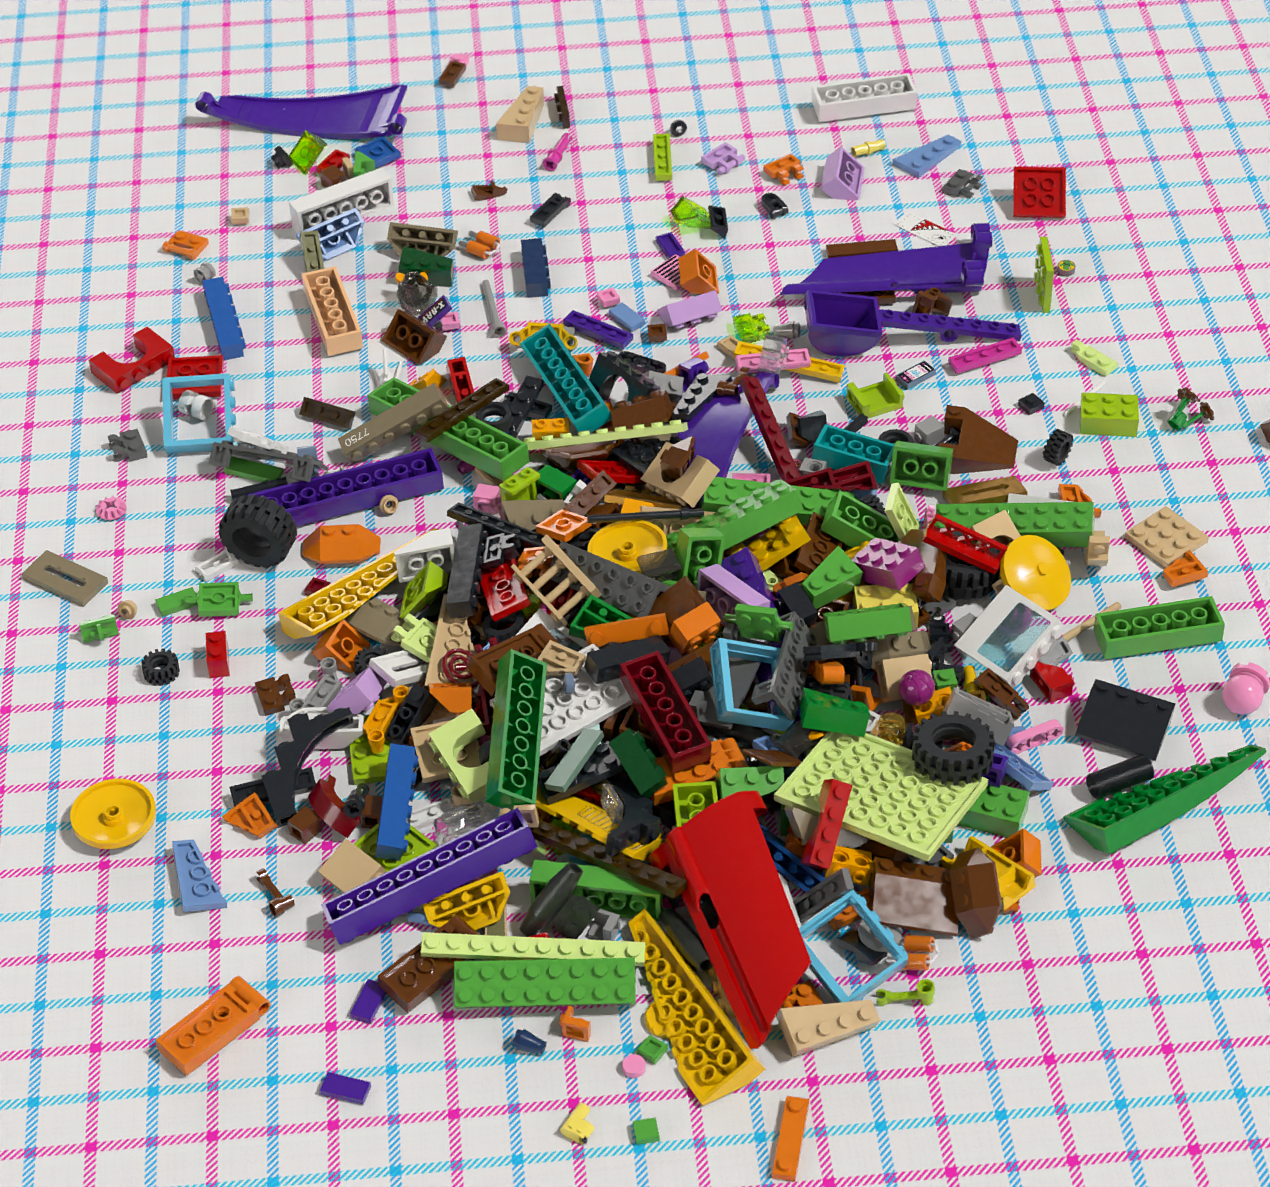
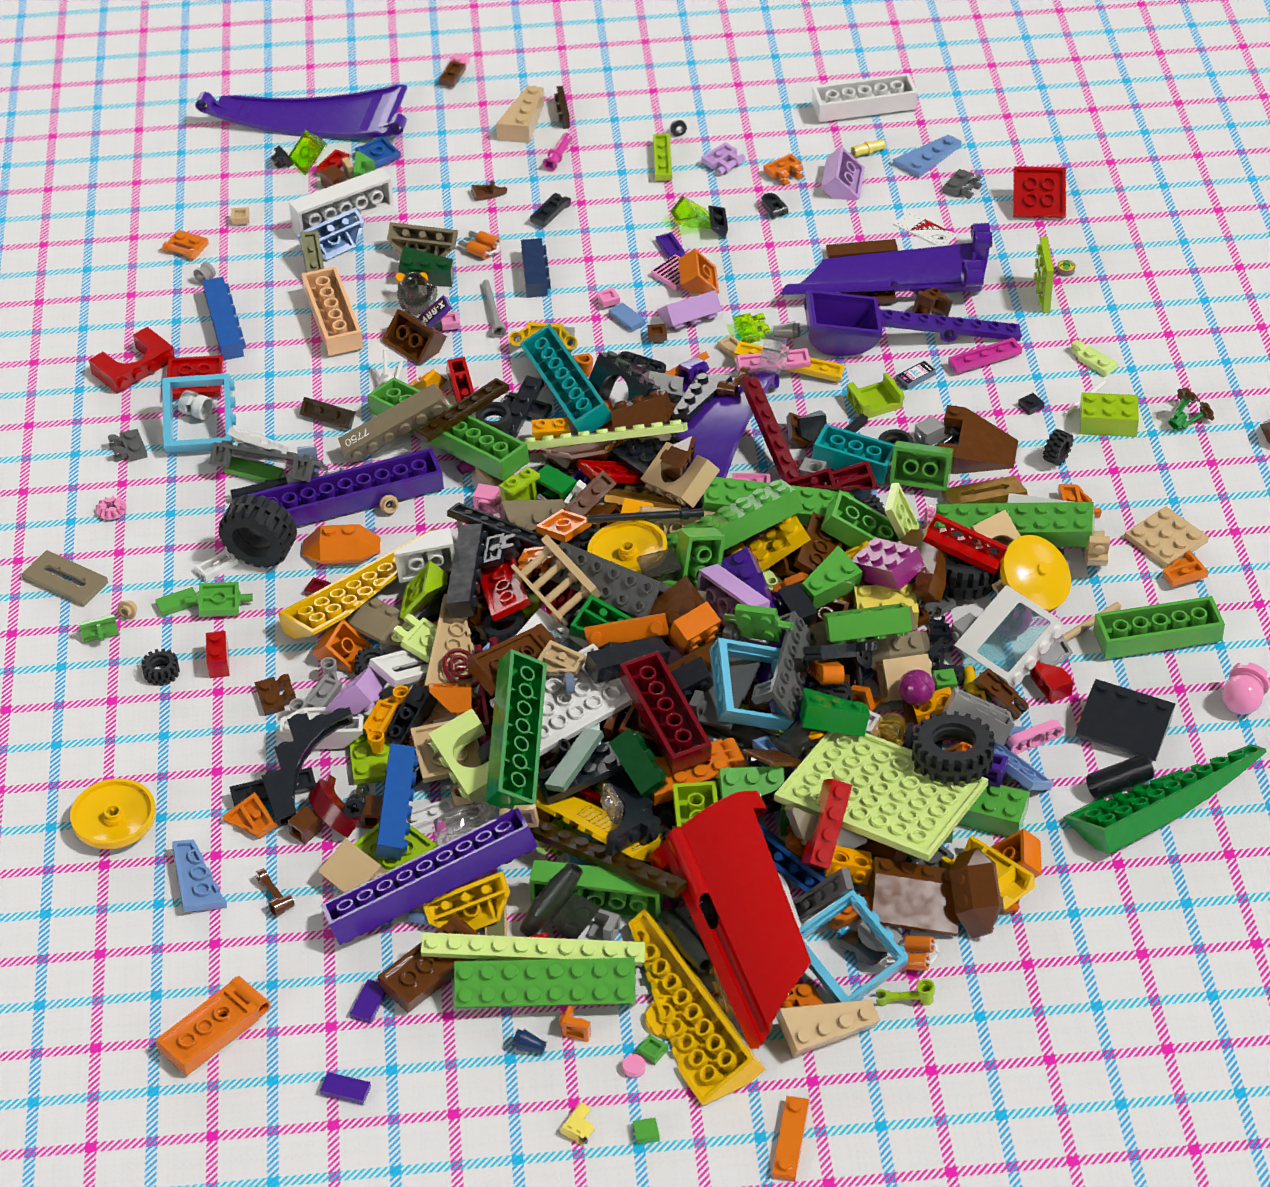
dark purple plate [563,310,633,350] -> none

